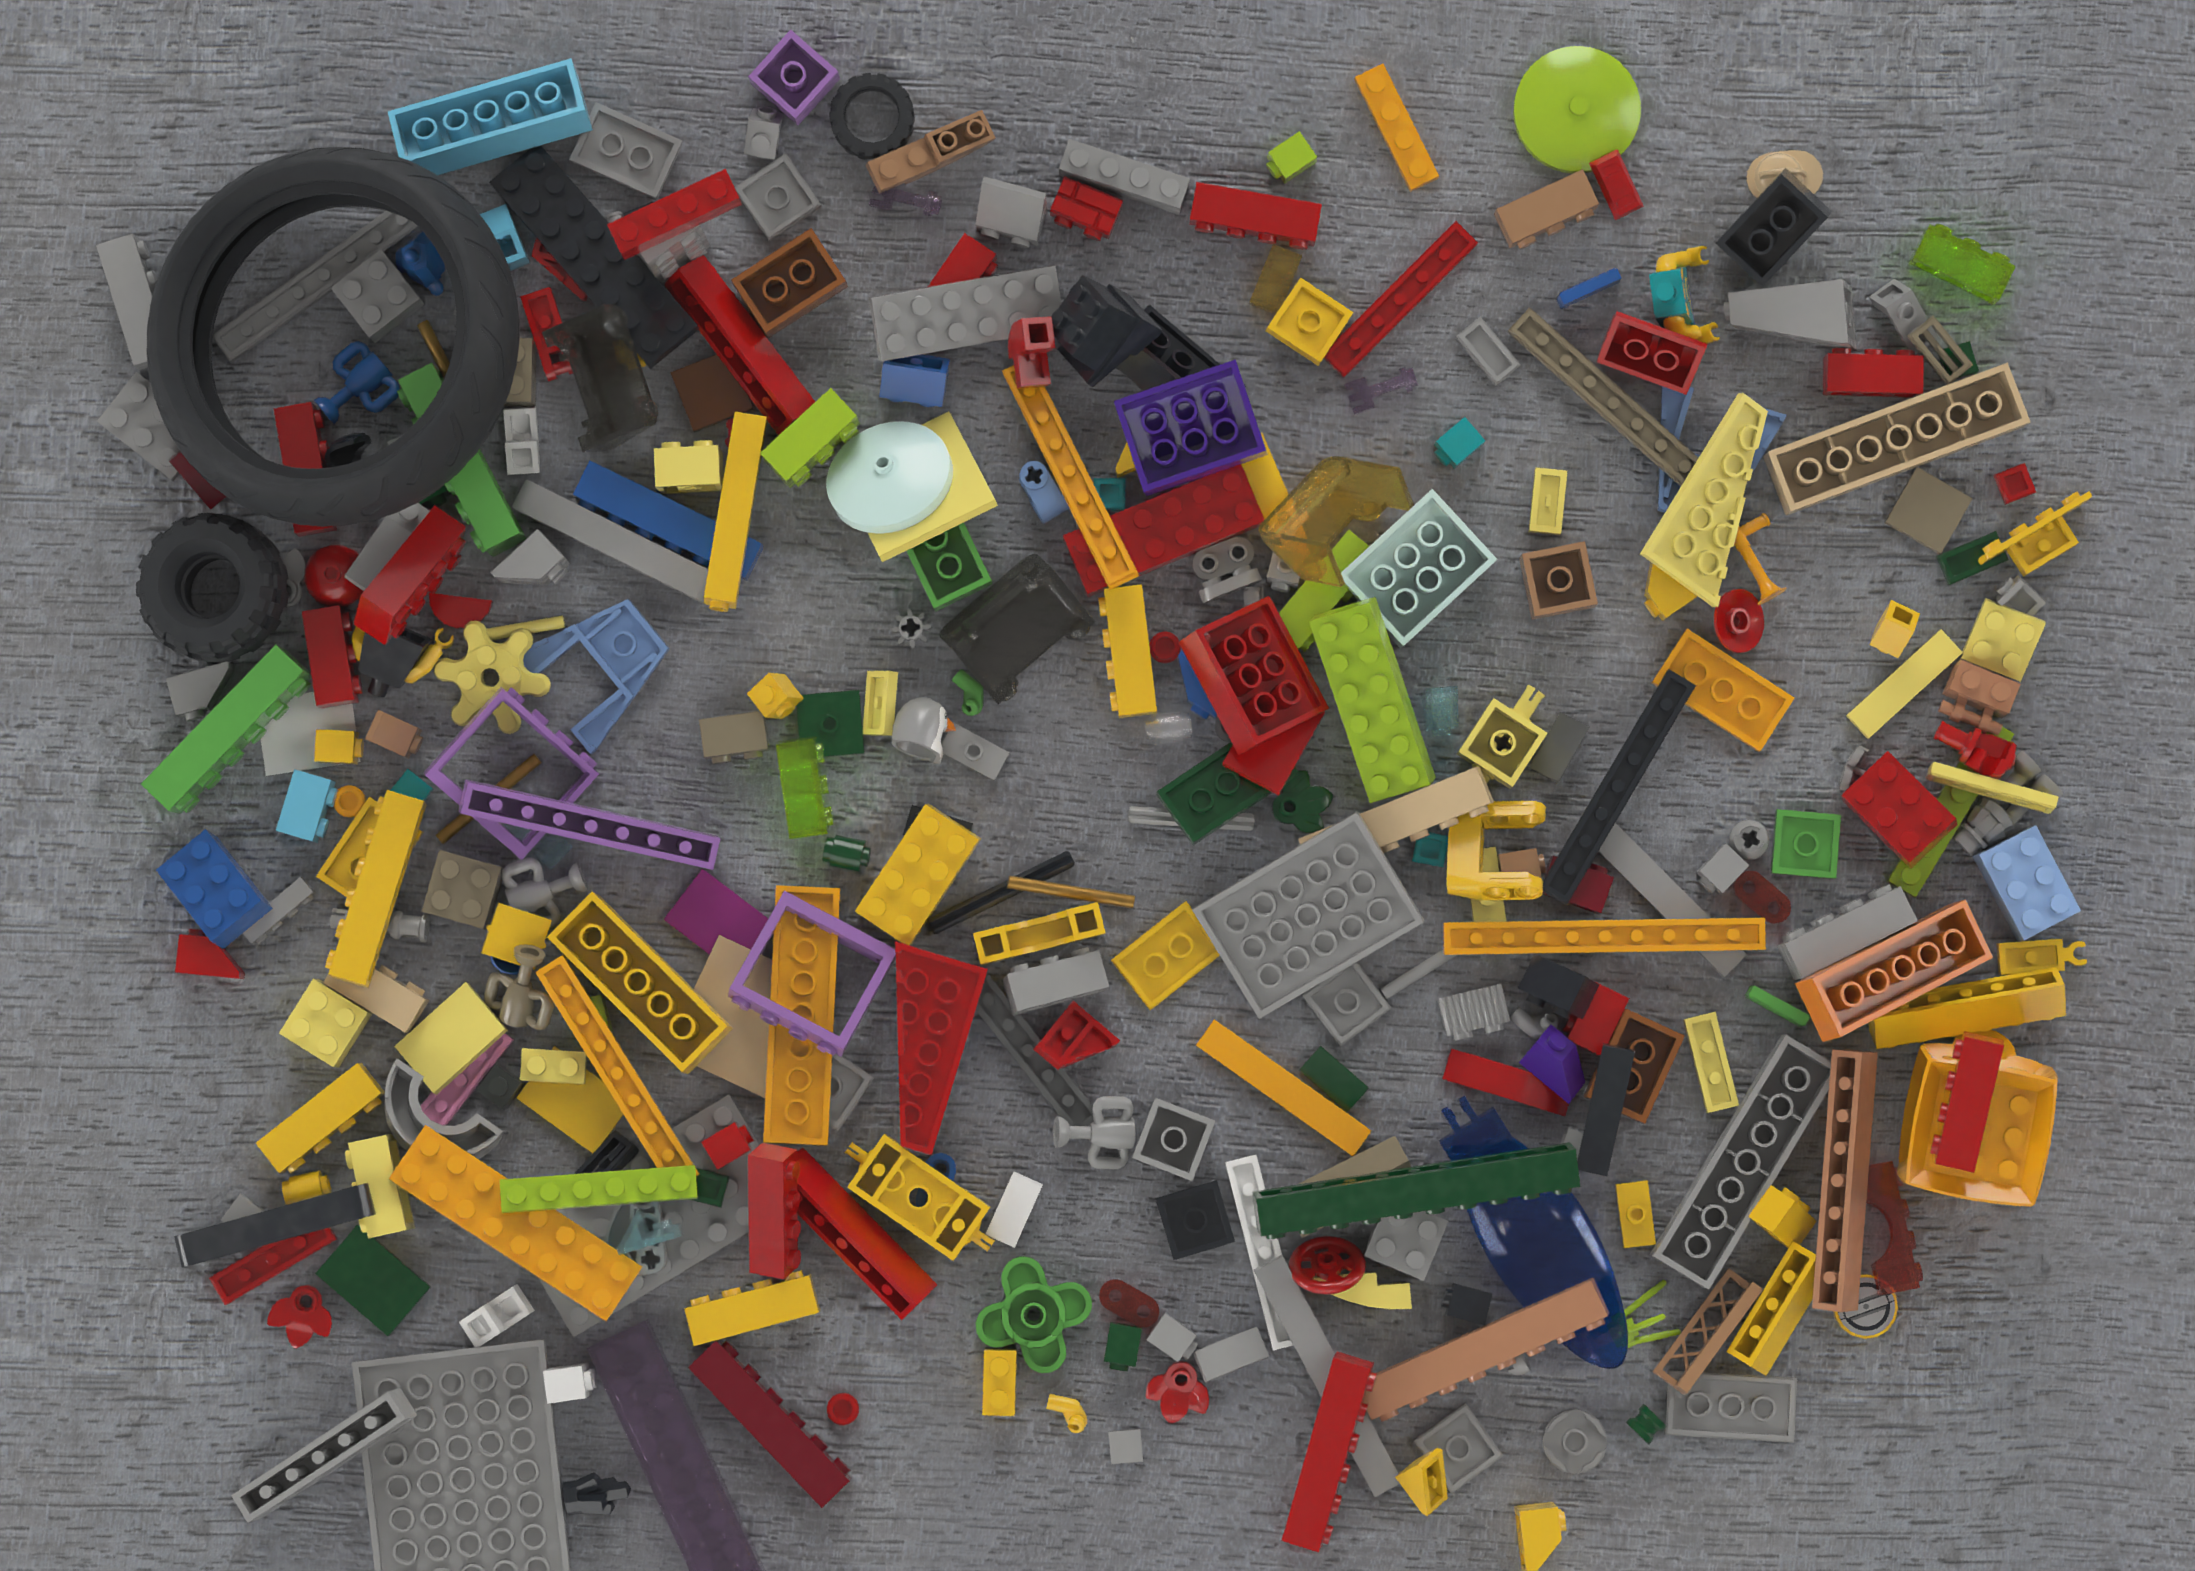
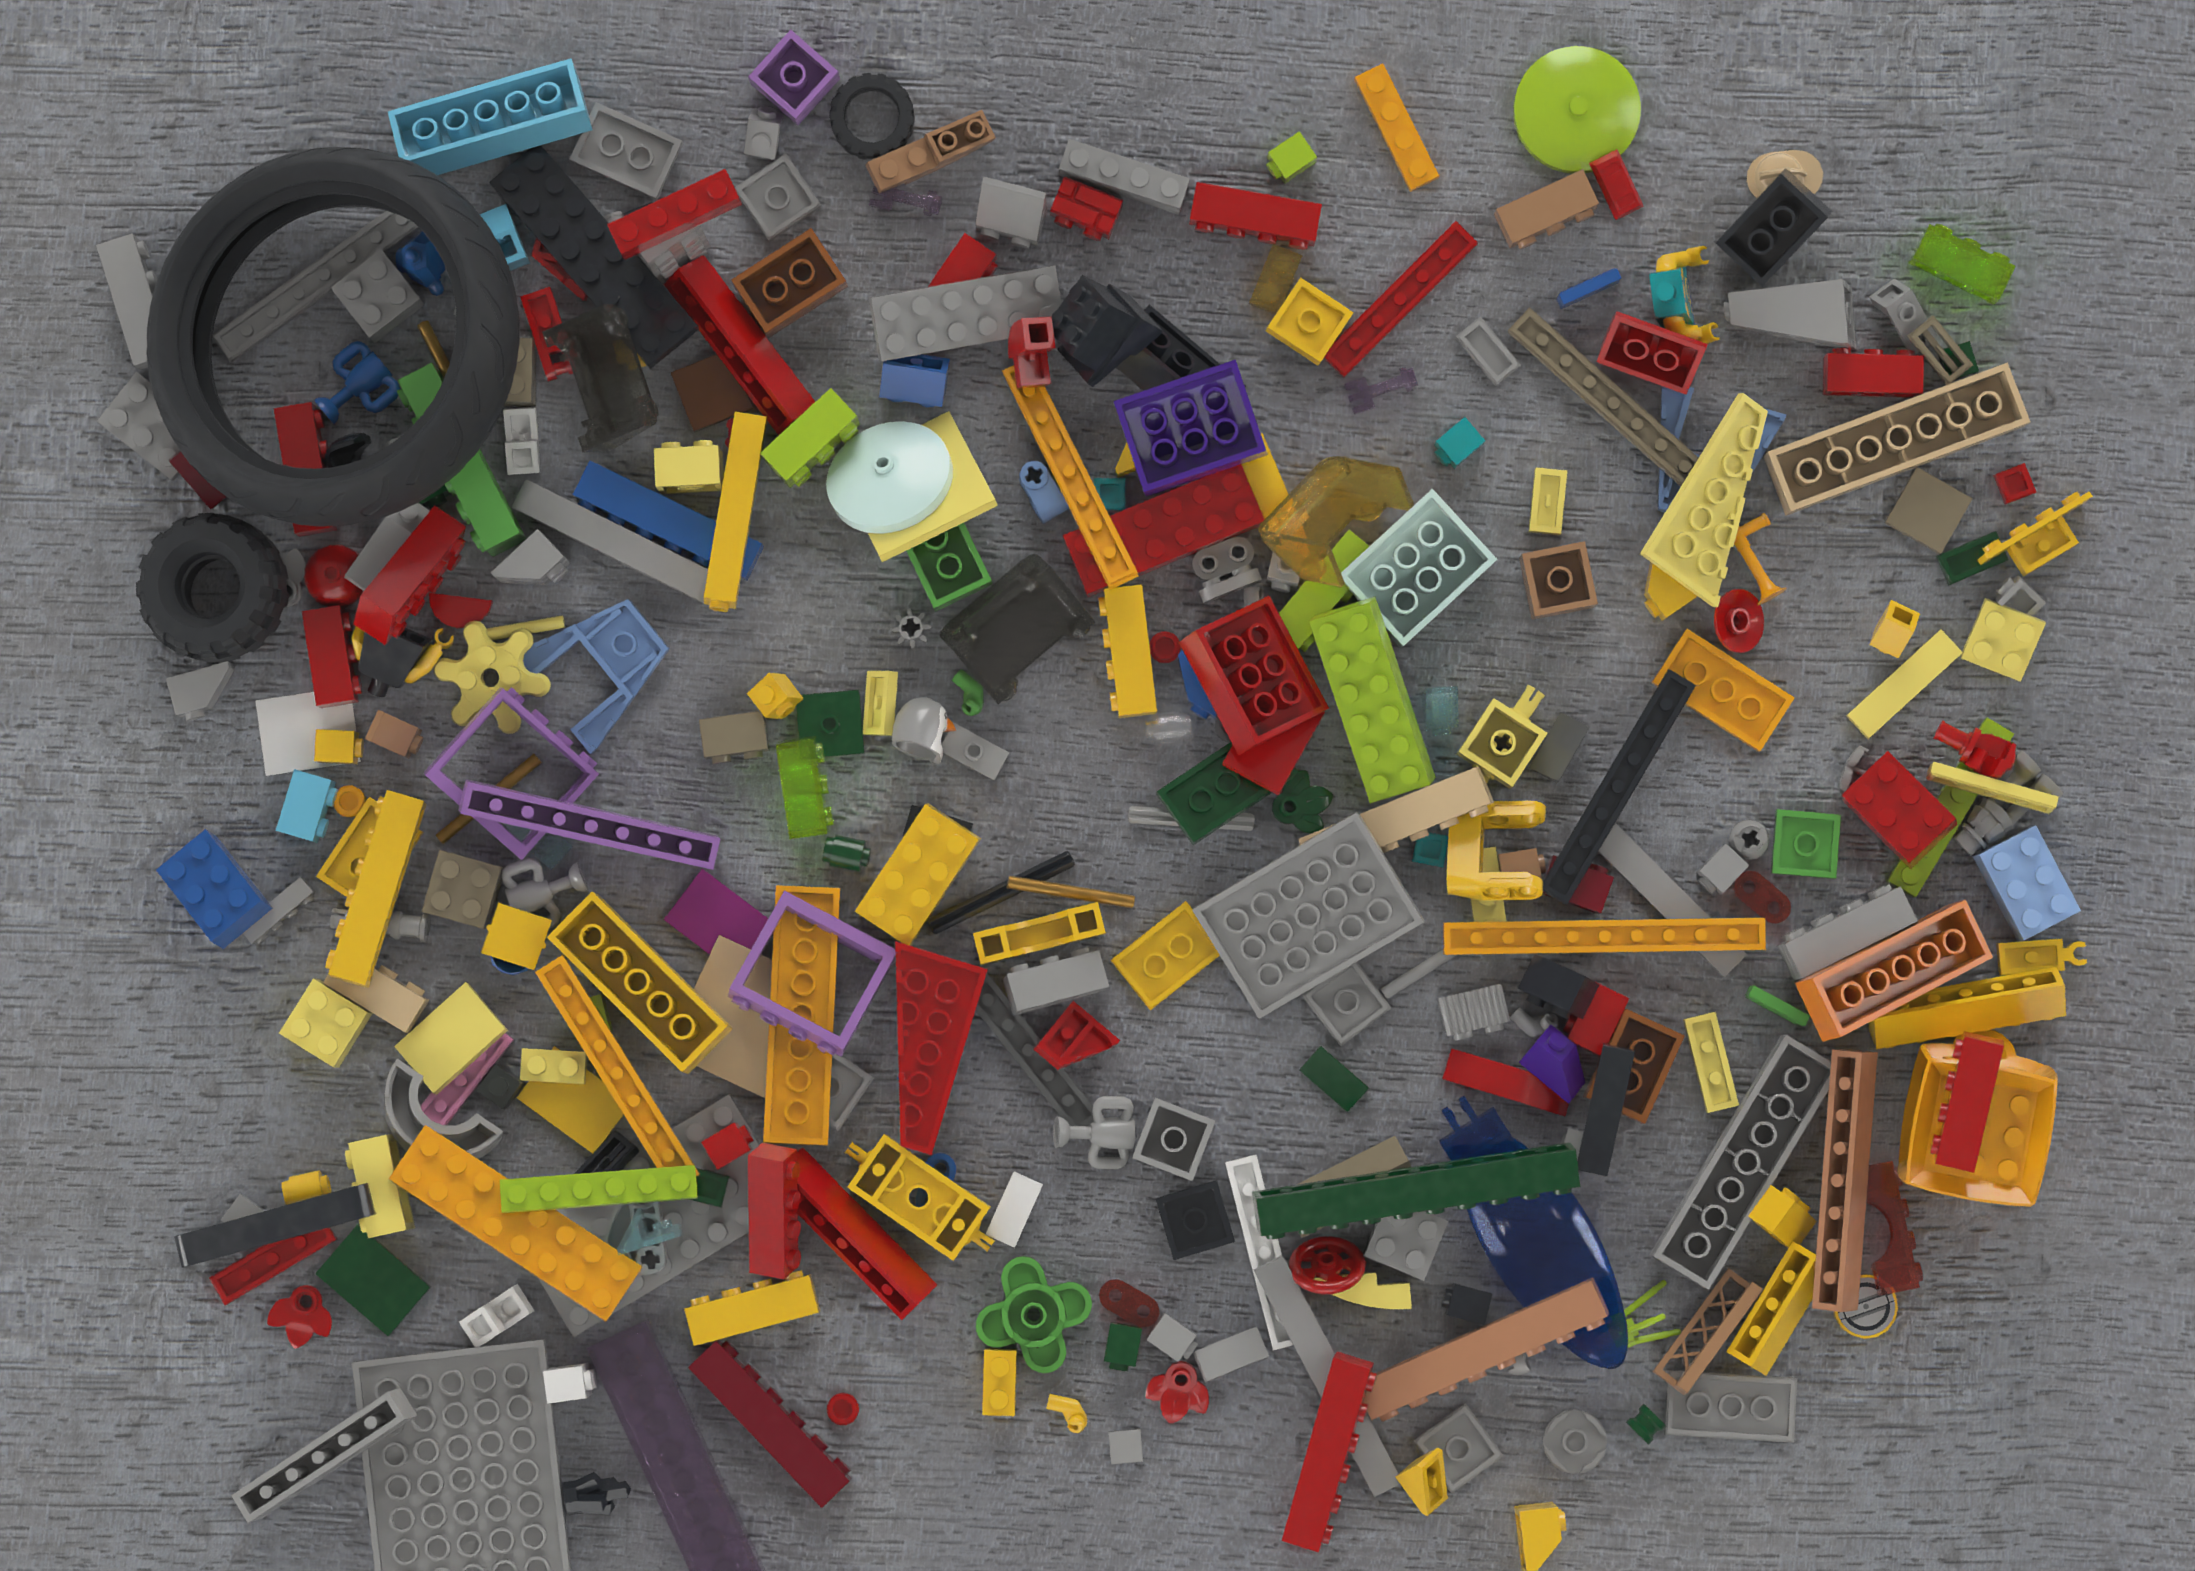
bright green brick [141,645,312,814] -> none
red slope [175,929,245,979] -> none
yellow brick [256,1063,385,1174] -> none
teal tile [390,769,434,801] -> none
dark tan piece [484,944,554,1030] -> none
light orange tile [1196,1019,1372,1156] -> none
yellow plate [1615,1180,1656,1248] -> none
nougat brick [1938,660,2021,736] -> none

